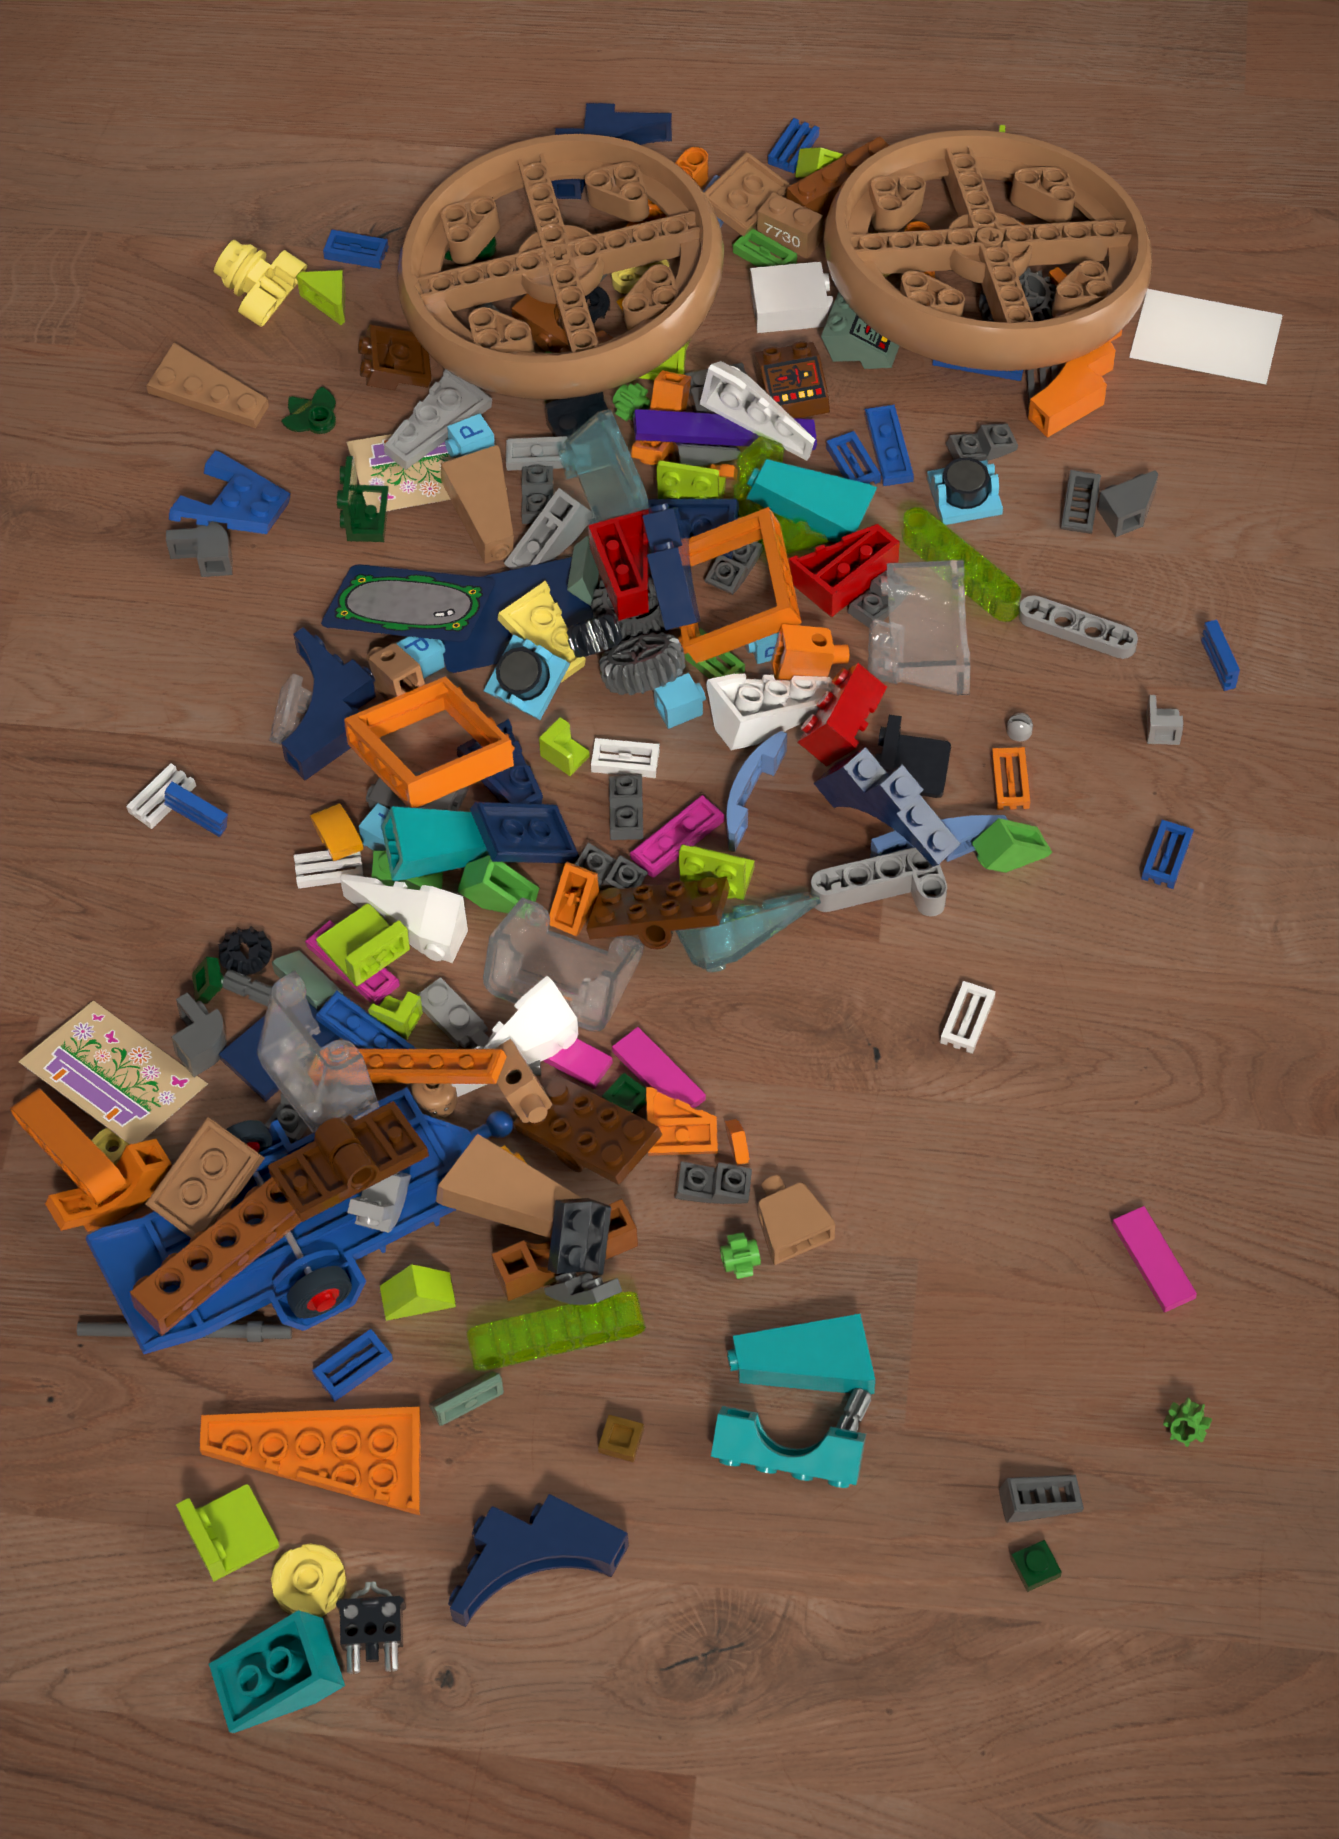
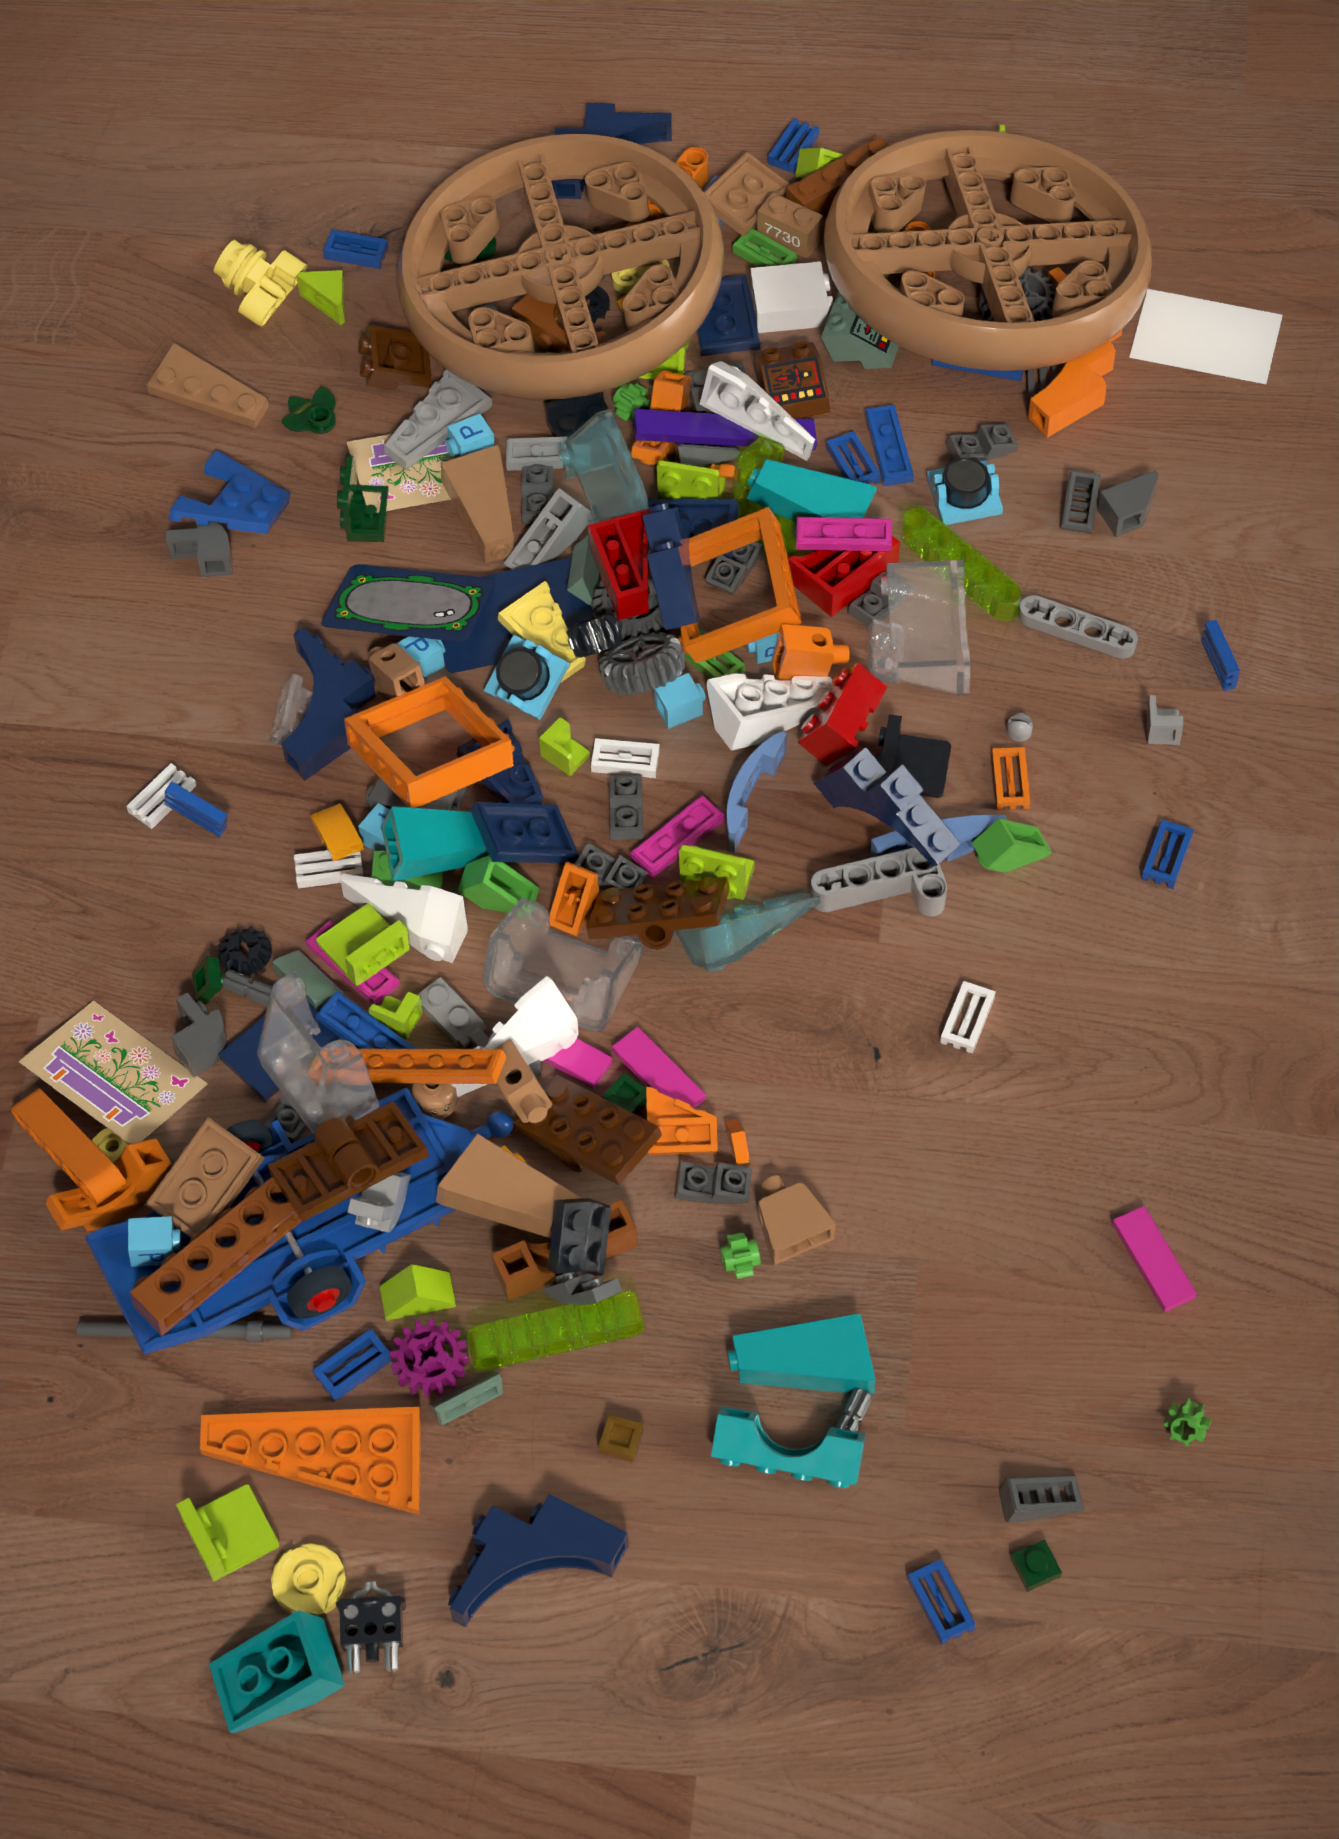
none -> medium azure brick [128,1216,181,1267]
none -> magenta gear [390,1318,469,1398]
none -> dark blue tile [696,275,760,356]
none -> dark pink tile [796,517,892,551]
none -> blue tile [907,1559,976,1645]

